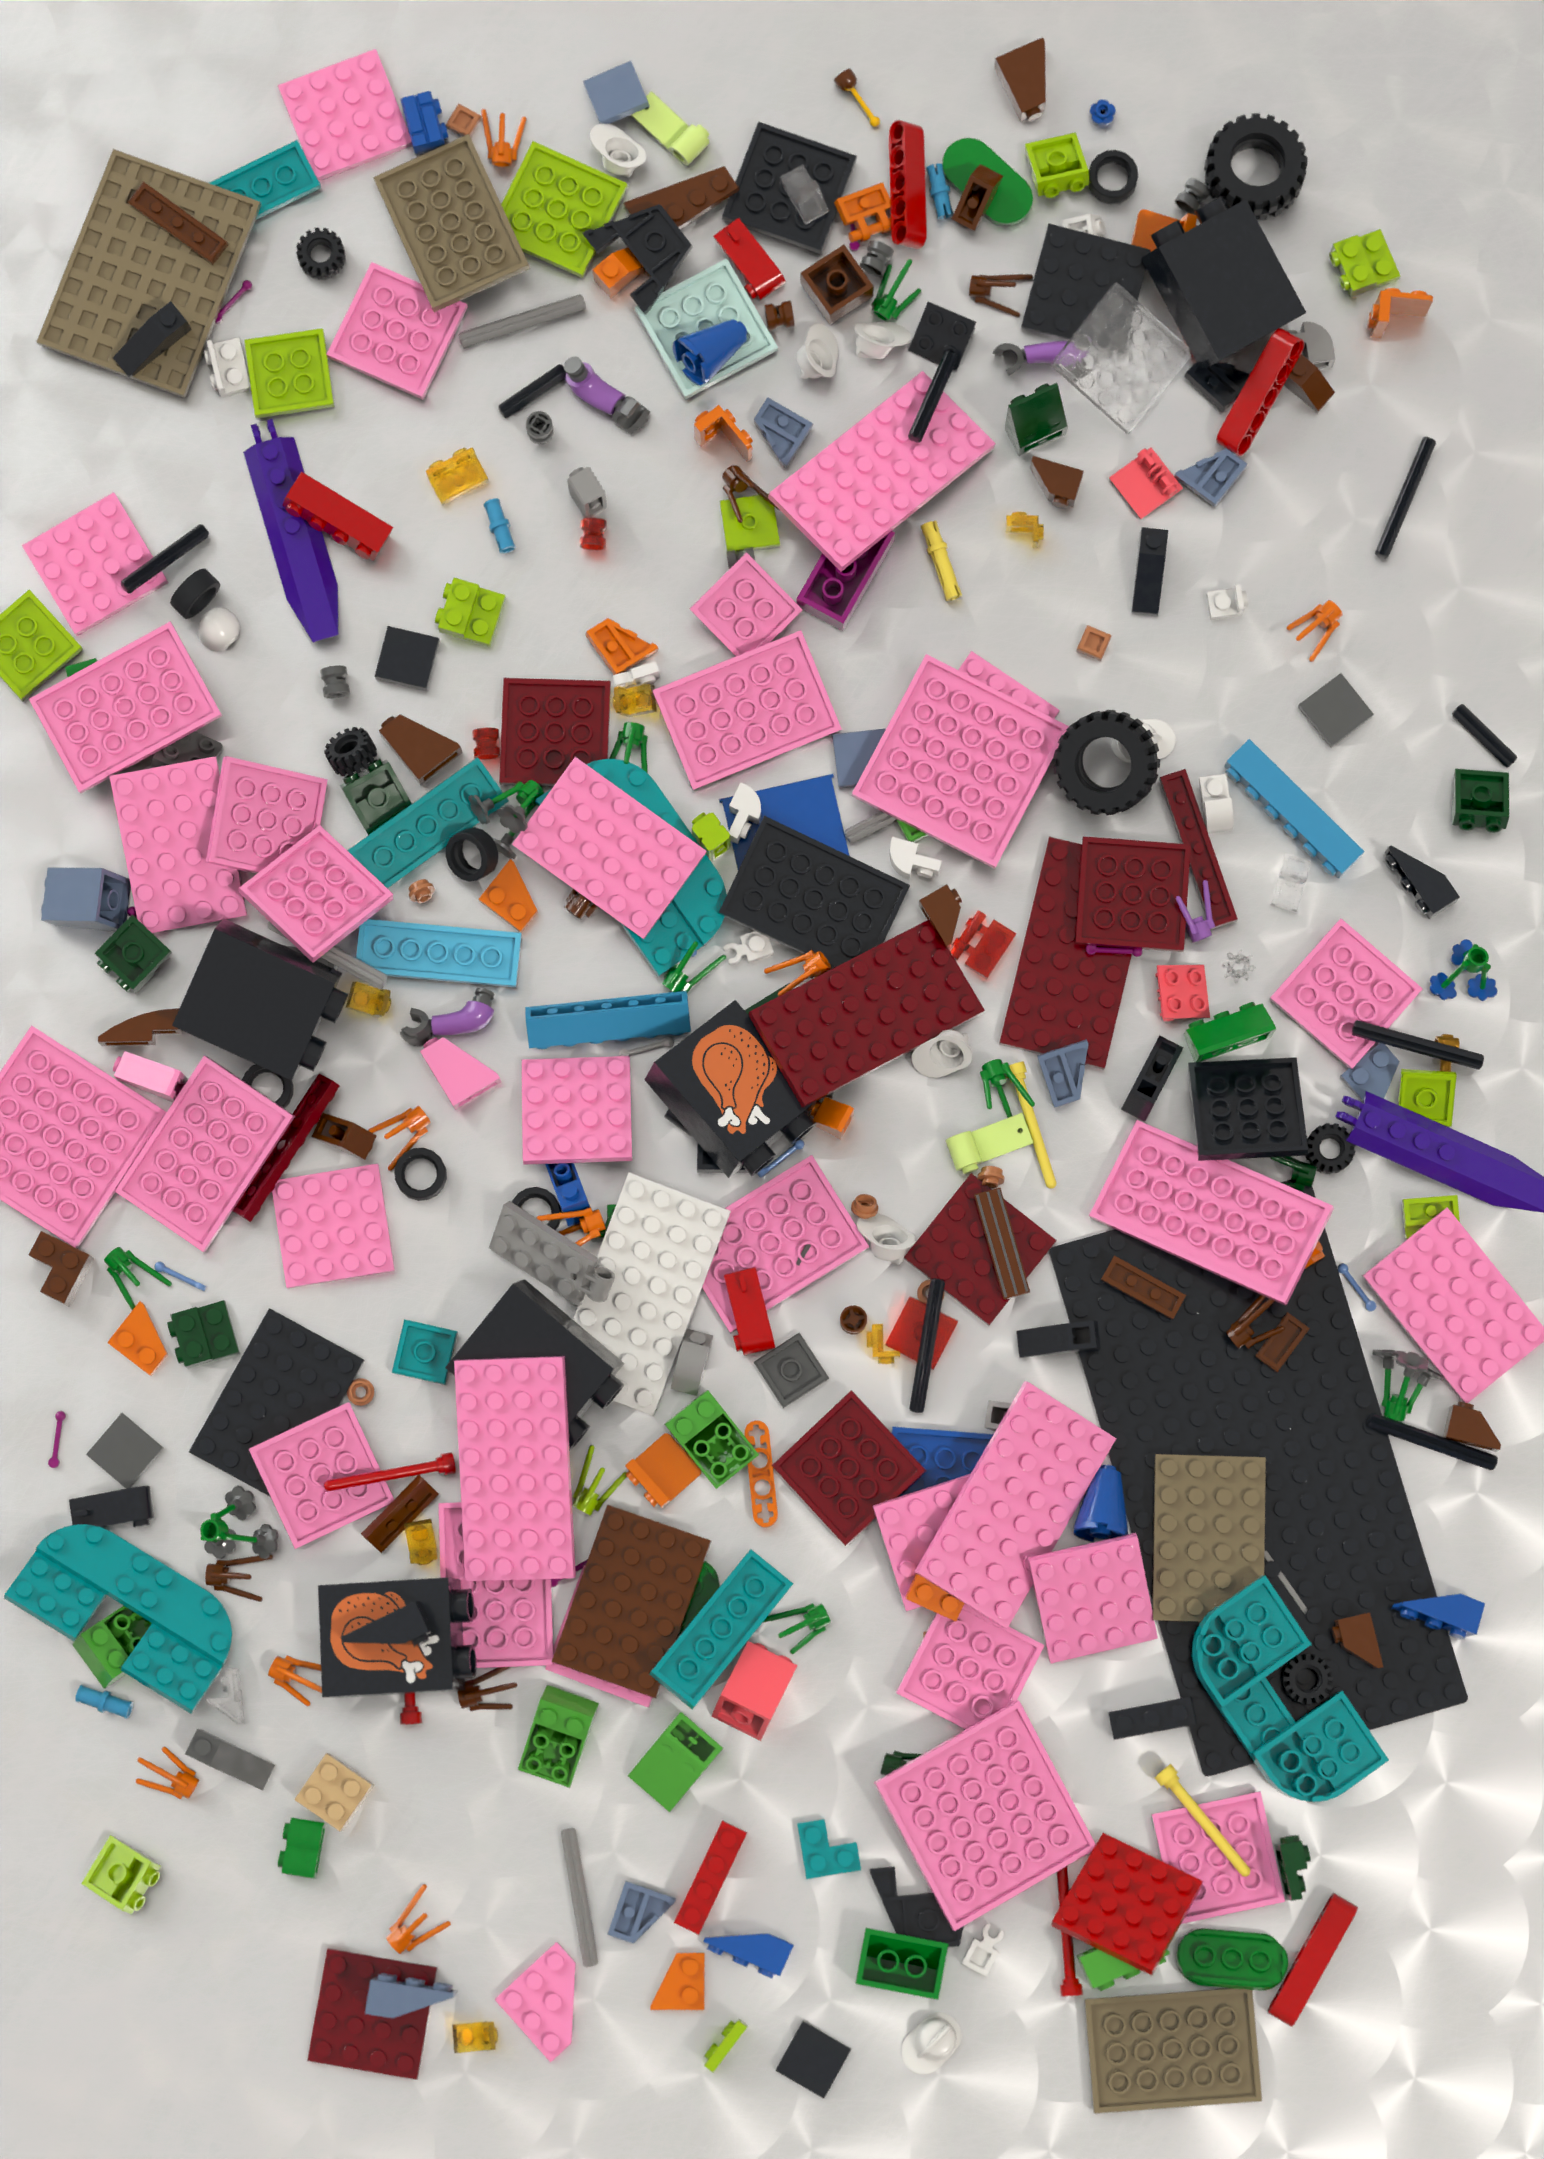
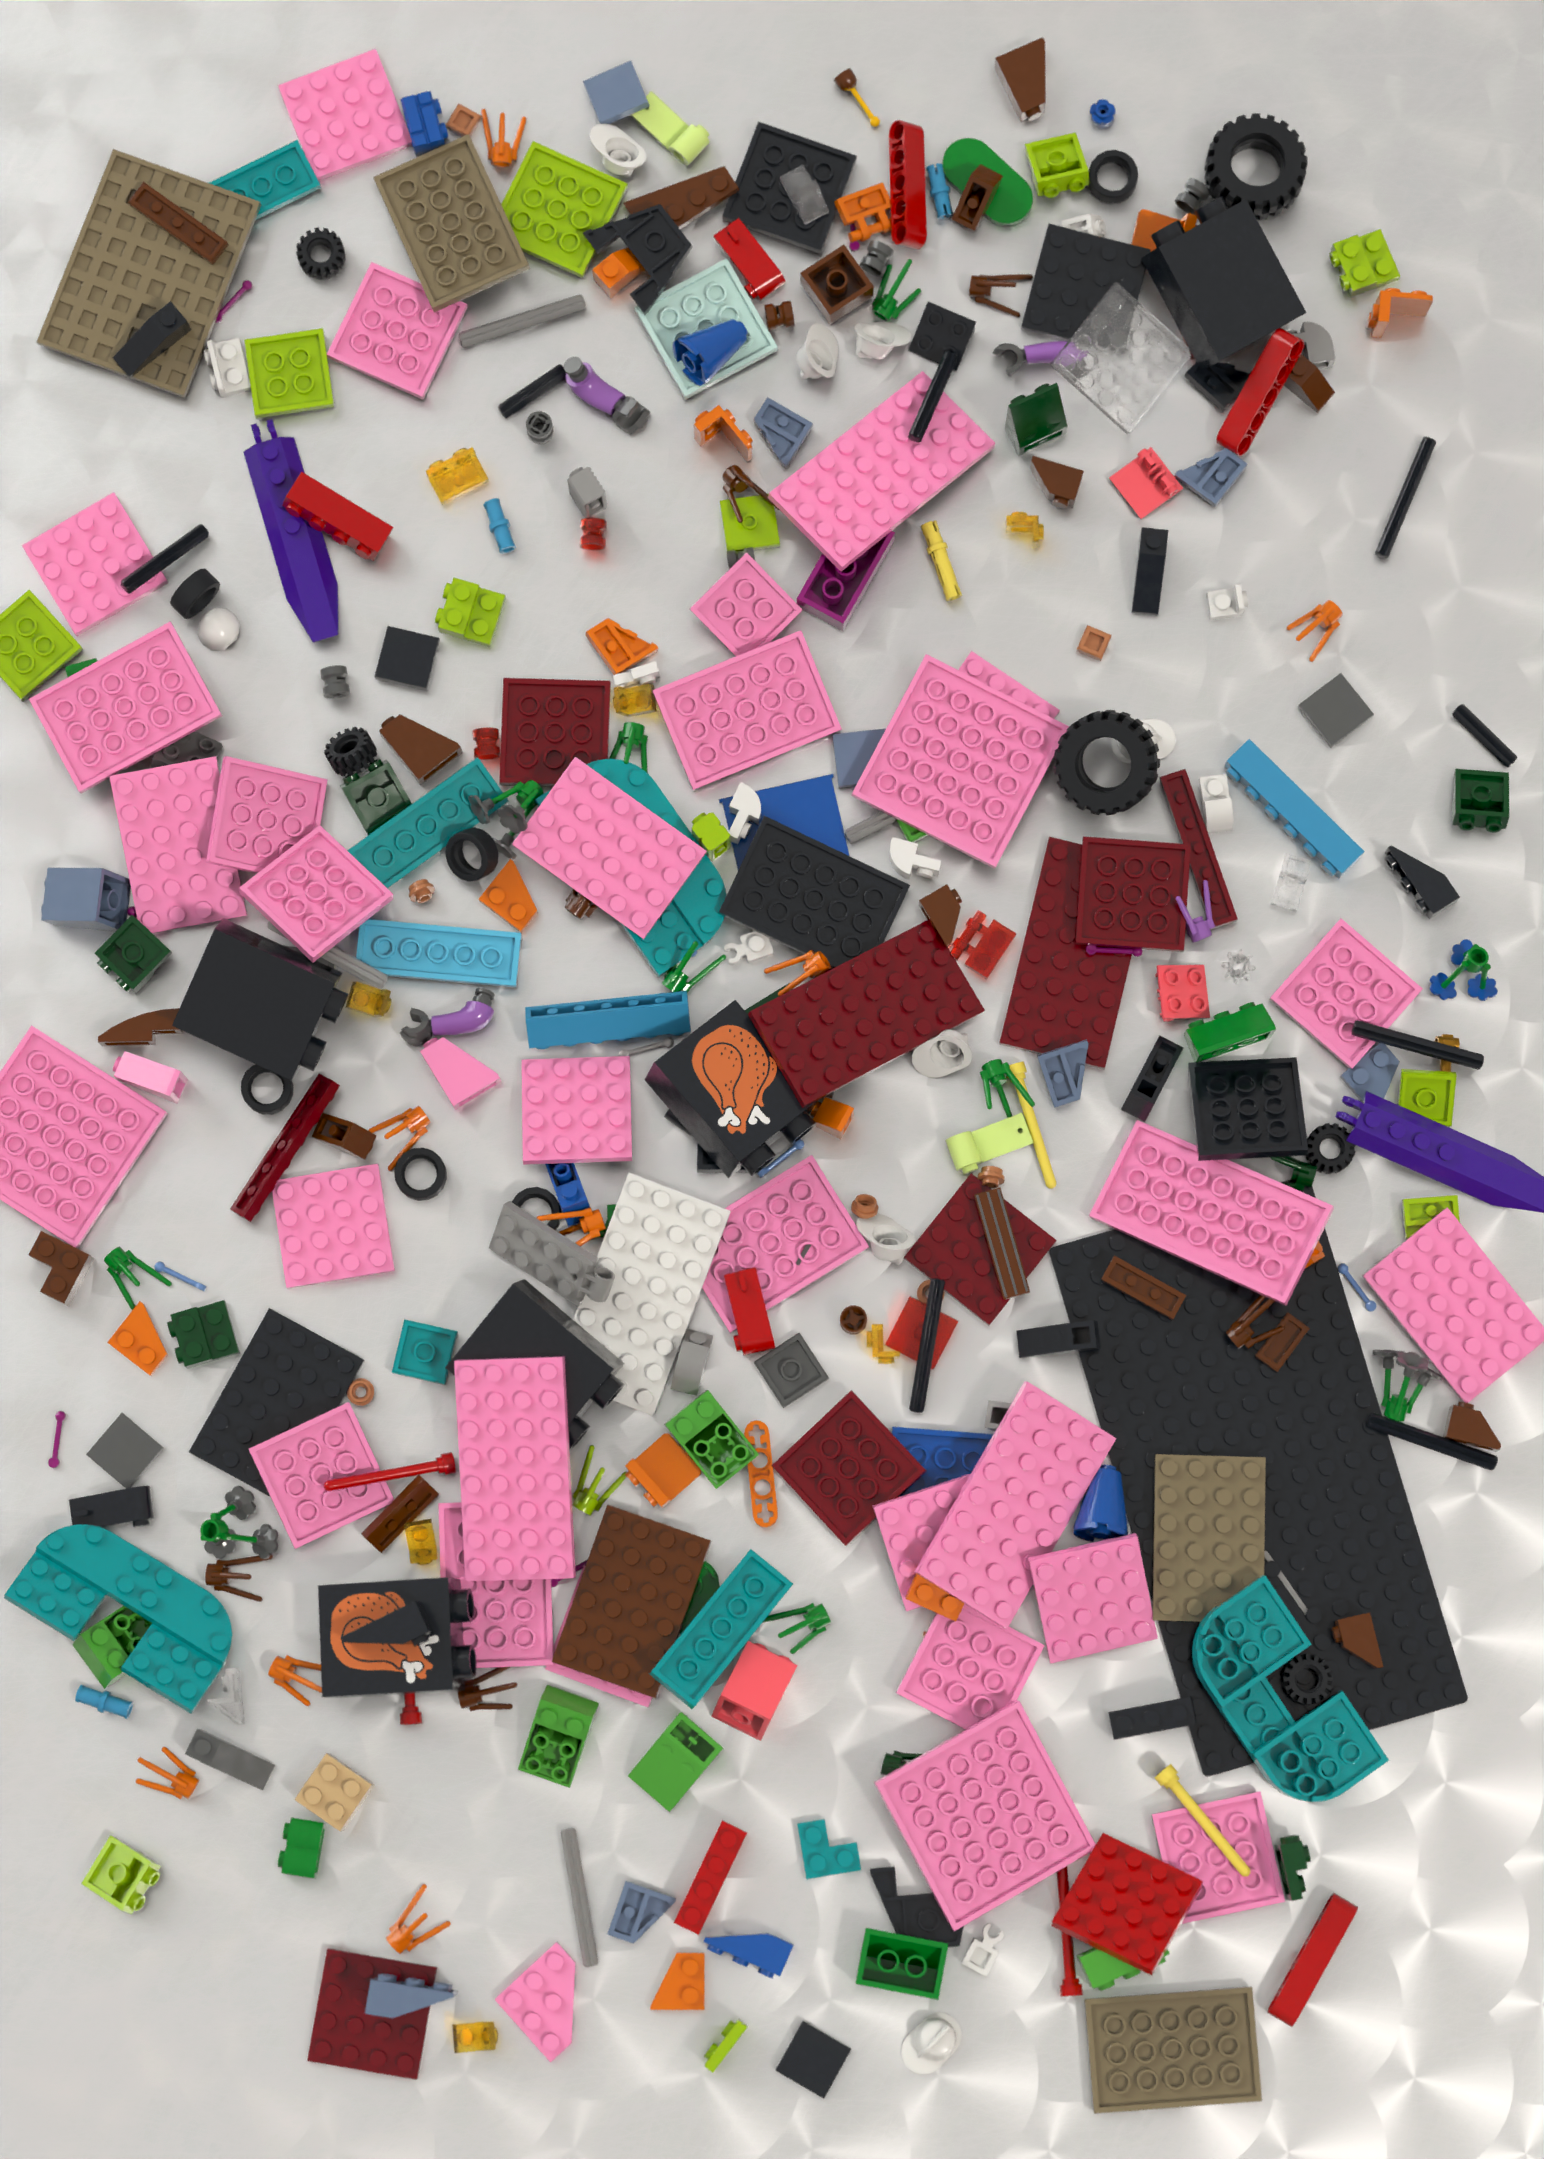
bright pink plate [115,1056,295,1252] -> none
green tile [1176,1929,1288,1991] -> none
blue slope [1392,1594,1485,1639] -> none

